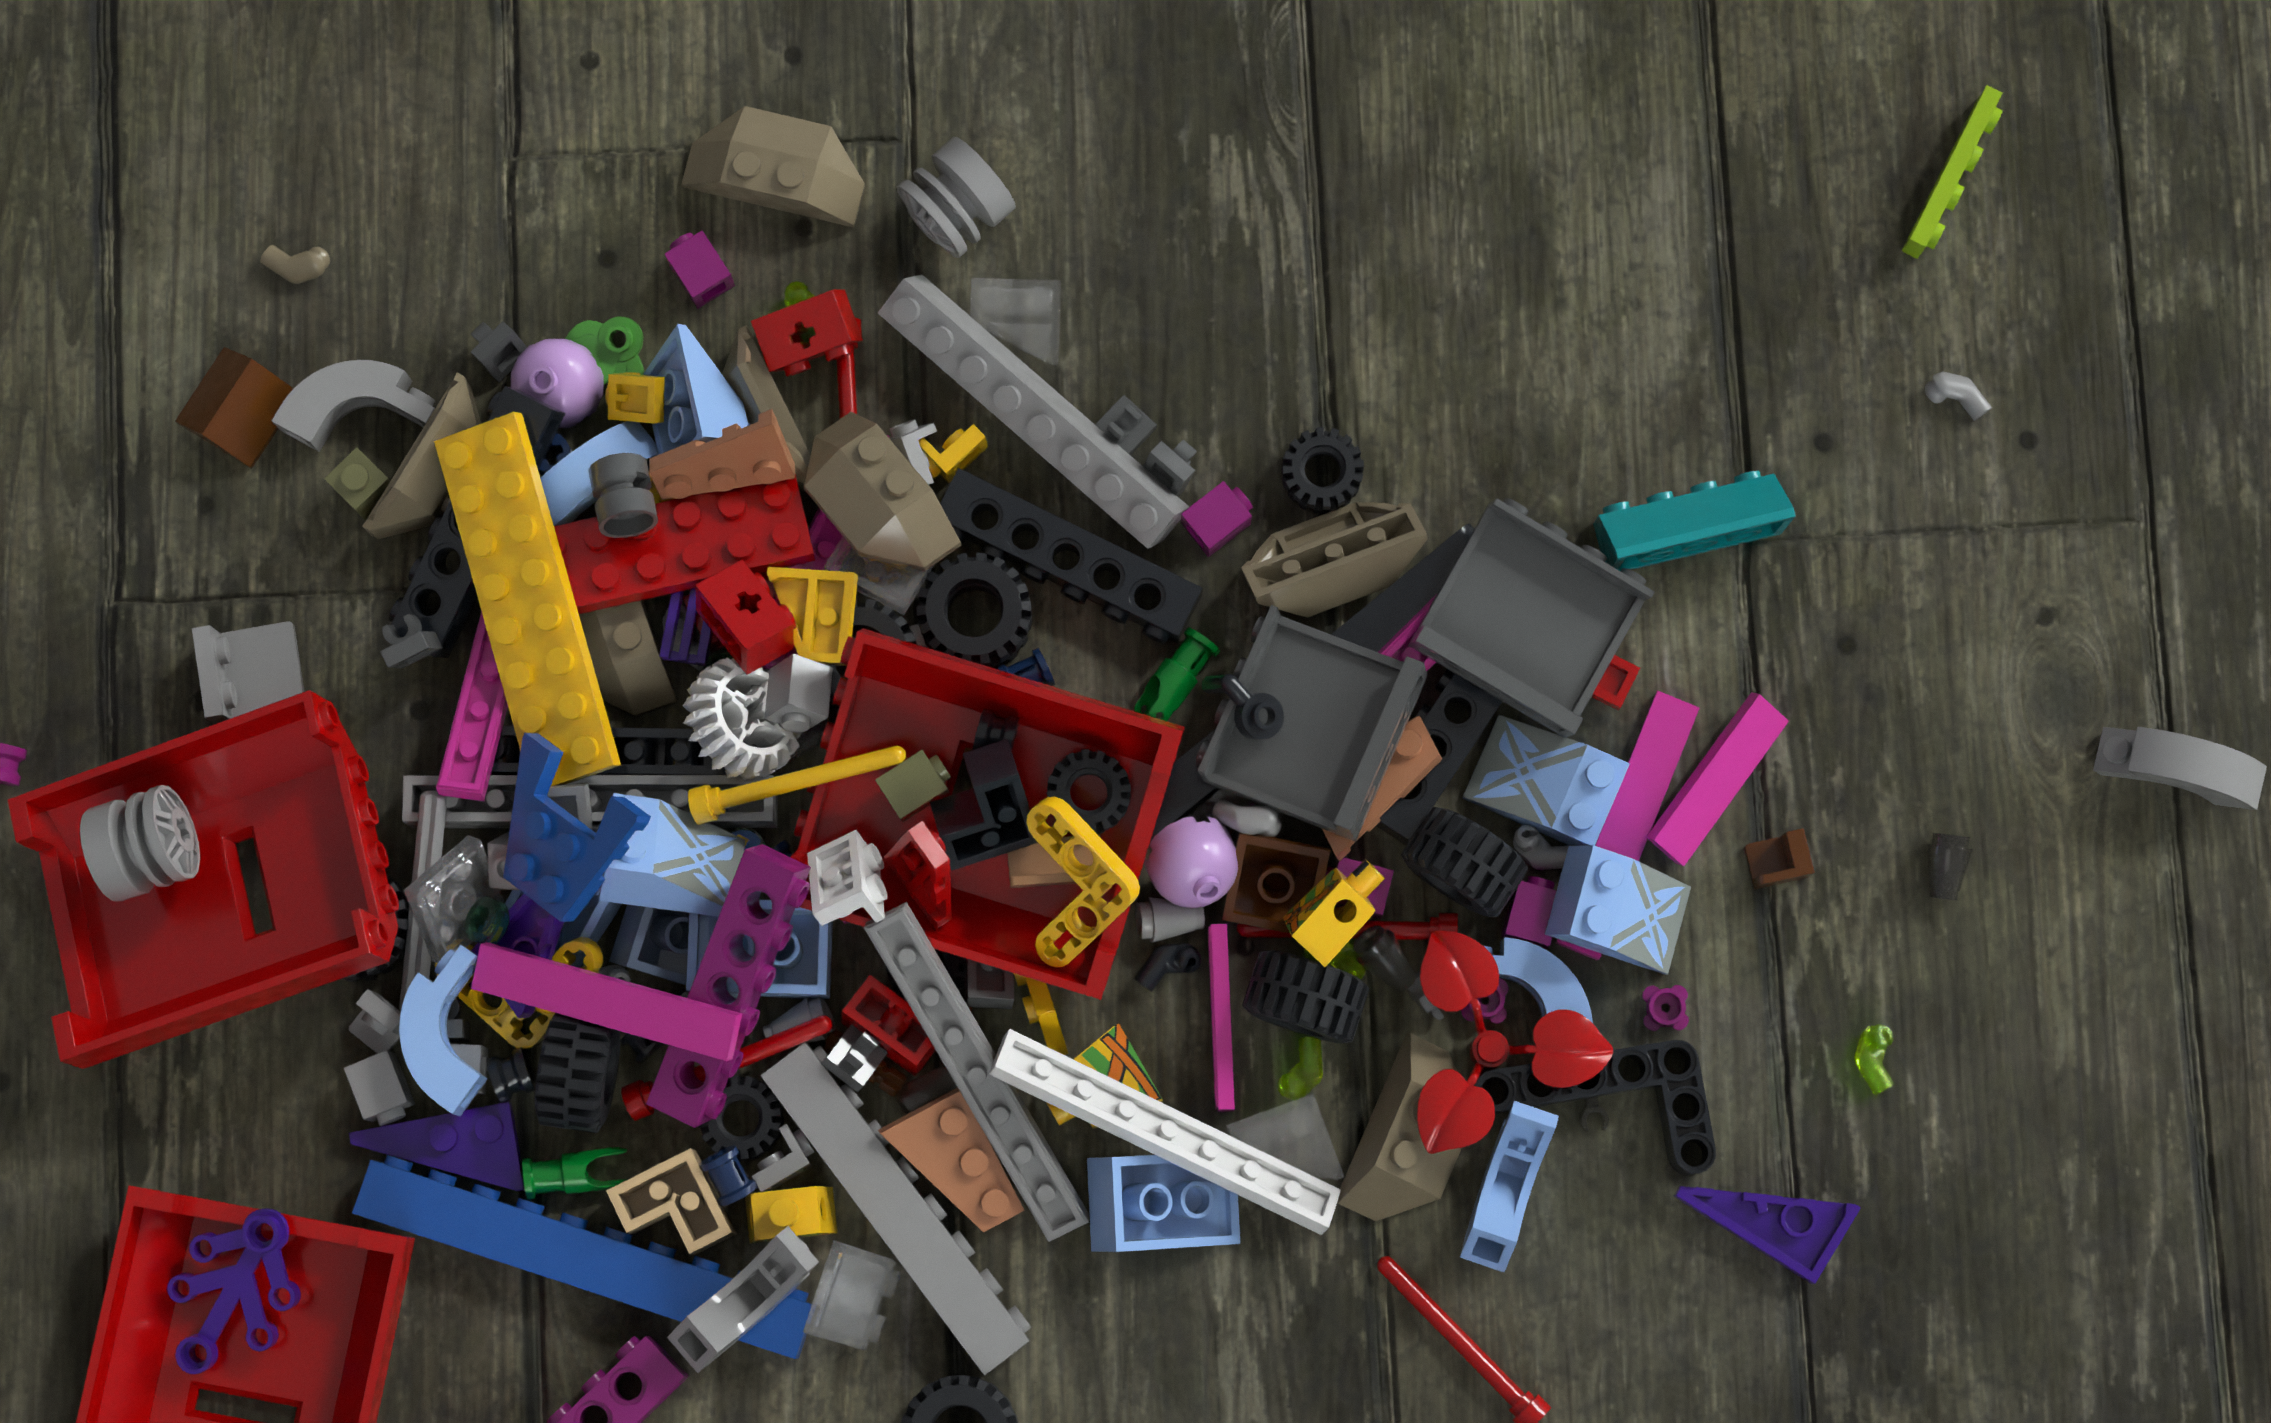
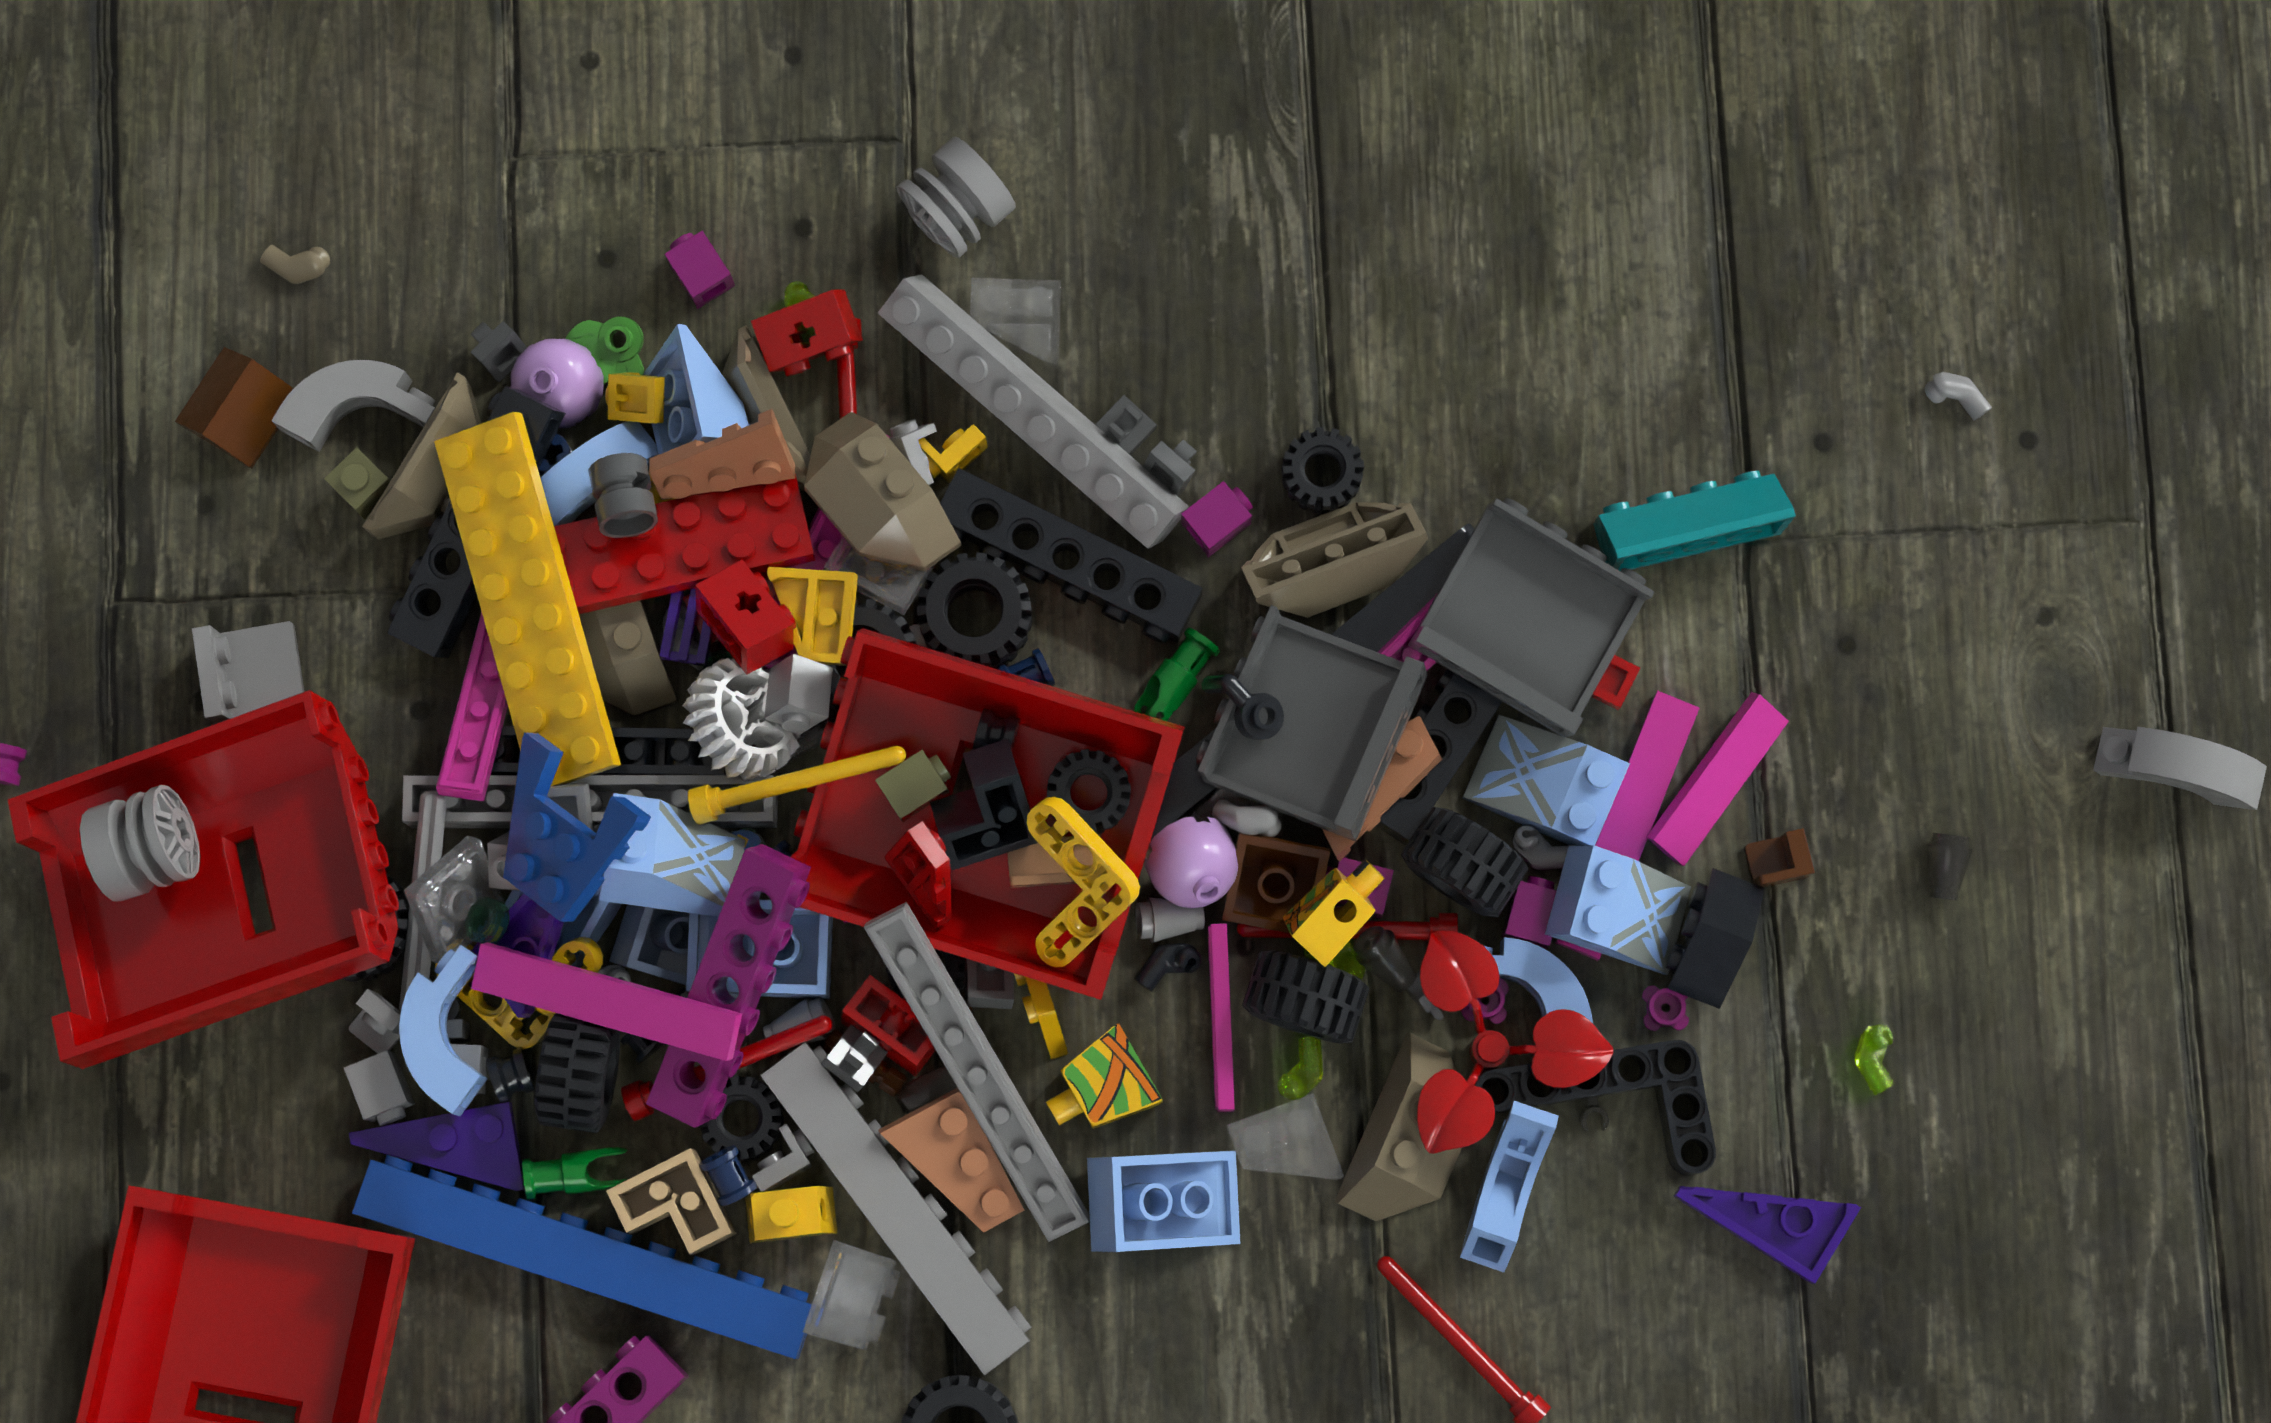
dark purple plant [167,1208,301,1374] -> none
dark grey tile [380,614,442,668] -> none
light grey arch [667,1226,819,1373] -> none
dark tan wedge [681,106,865,228] -> none
white bracket [807,830,887,926] -> none
white plate [989,1029,1341,1235] -> none
lime plate [1902,85,2003,259] -> none
none -> black brick [1665,868,1765,1009]

